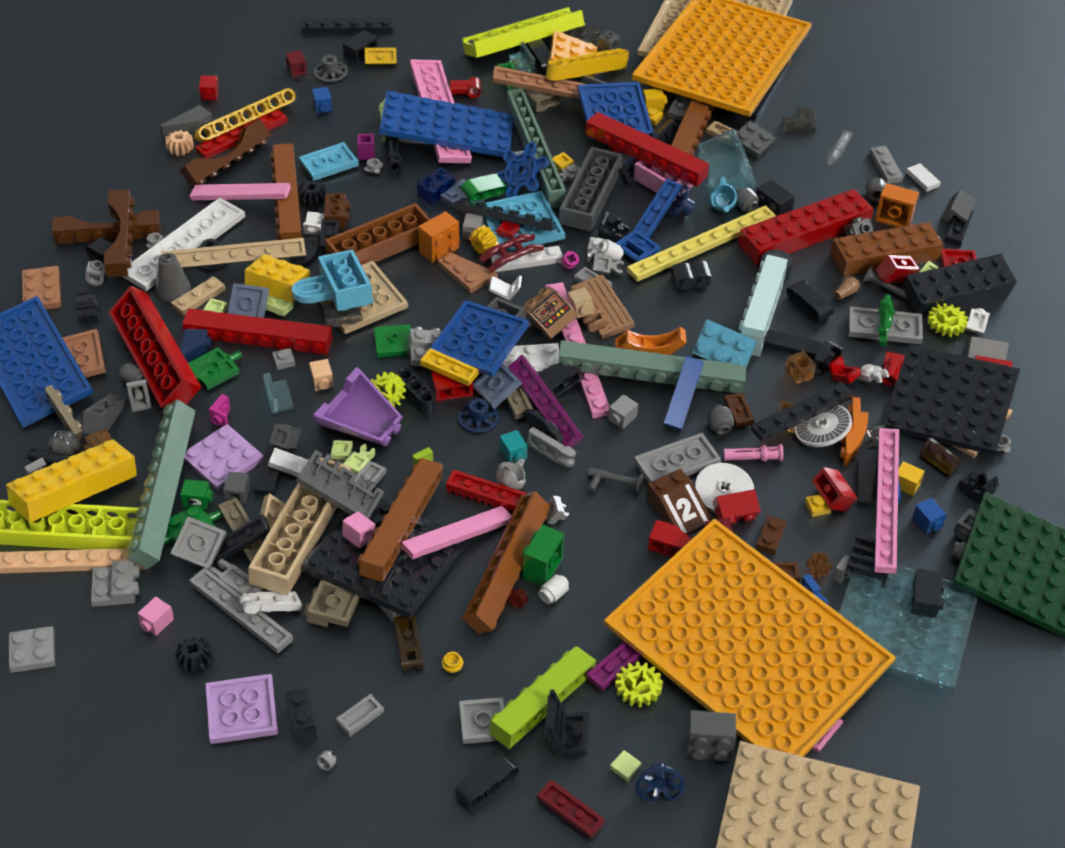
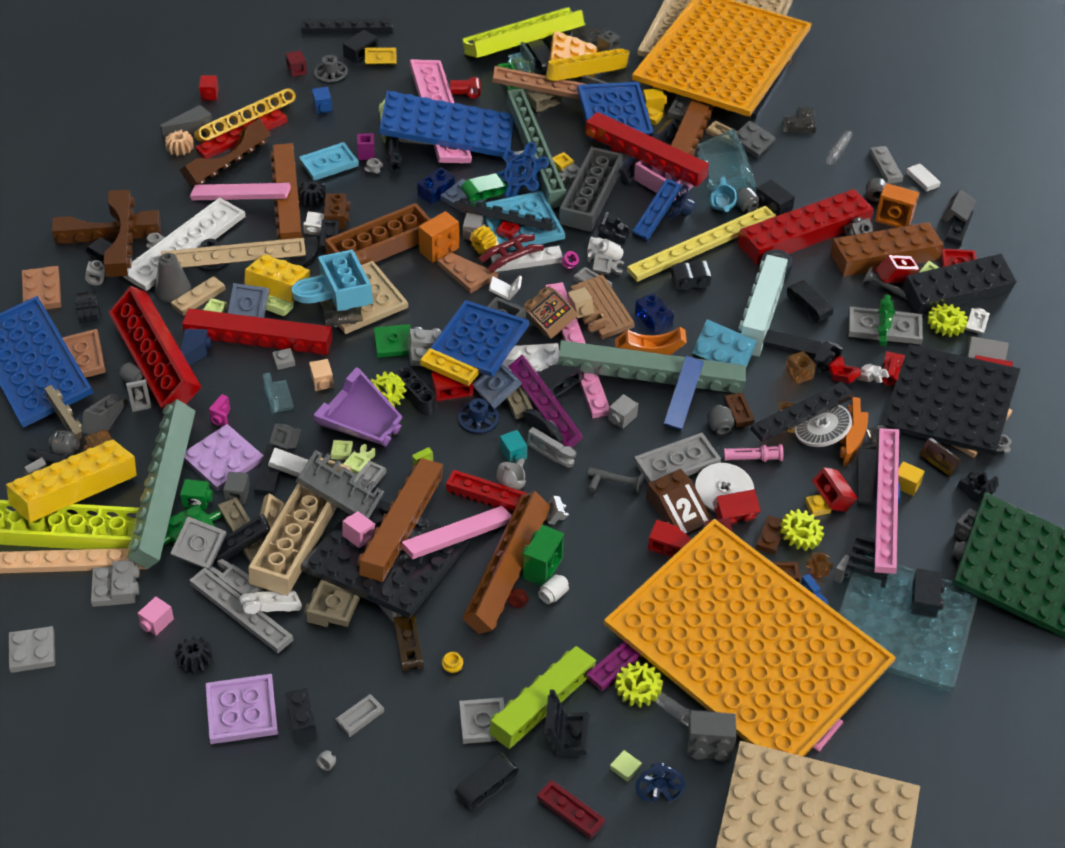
green plate [188,347,242,390] -> none
blue plate [616,230,661,263] -> none
medium nougat cone [833,277,860,301] -> none
blue brick [912,498,947,534] -> none
none -> clear blue brick [635,293,674,335]
none -> clear piece [656,693,691,727]
none -> neon yellow gear [780,509,824,551]

